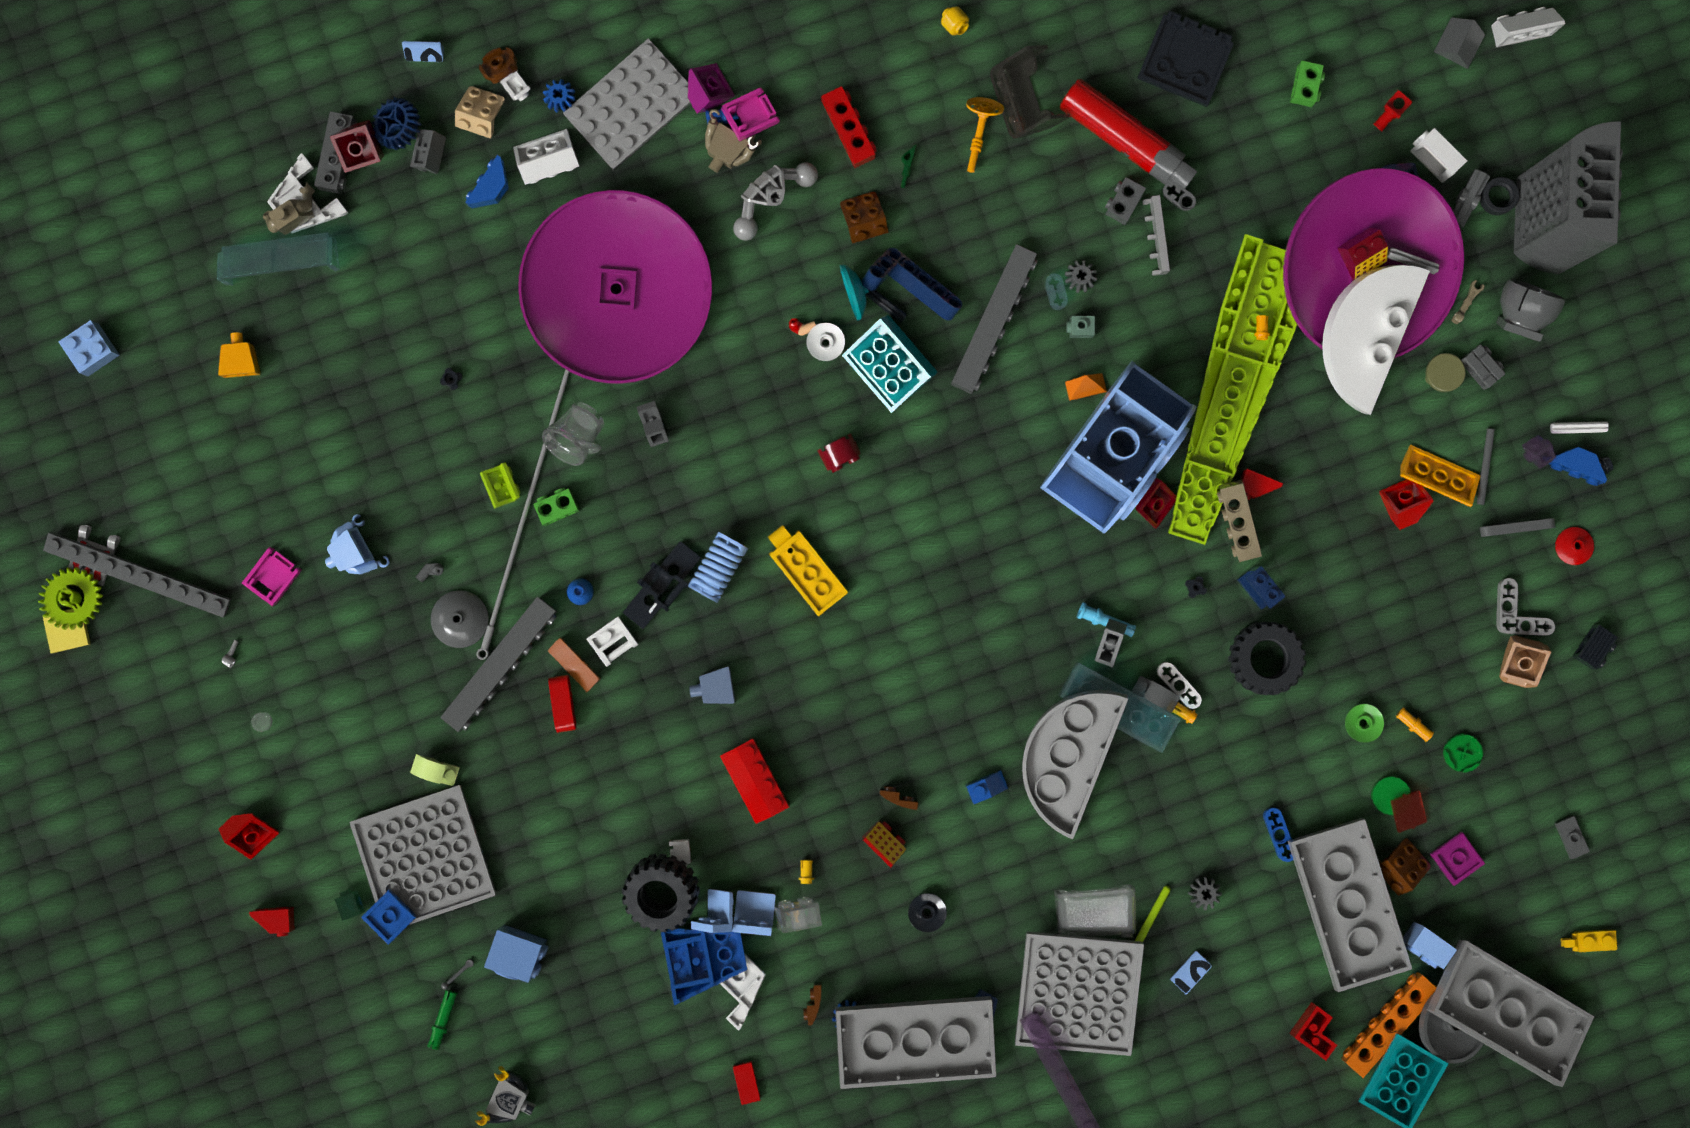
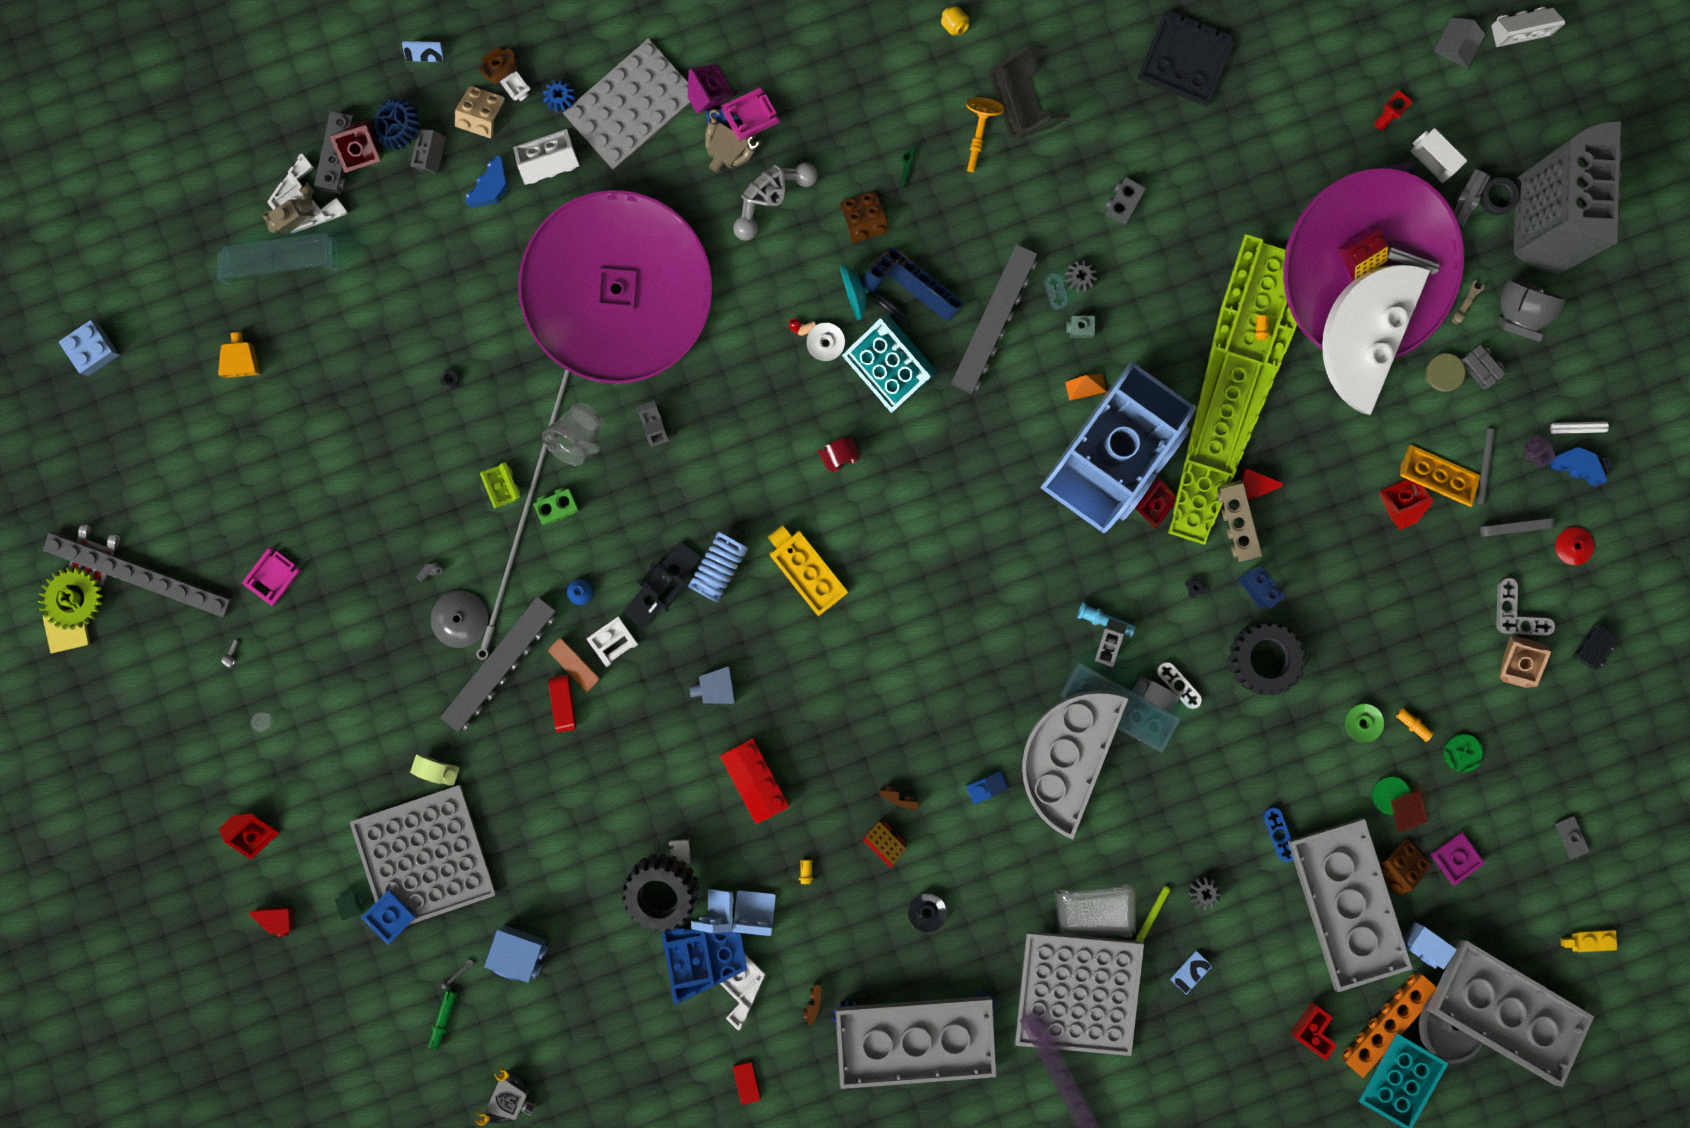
light blue torso [325,514,389,574] -> none
clear brick [774,897,822,933] -> none
red brick [821,86,877,168] -> none
red piece [1060,79,1197,211] -> none
light grey hinge [1143,195,1170,276] -> none
light orange pin [1172,702,1198,724] -> none
bright green brick [1290,61,1325,107] -> none

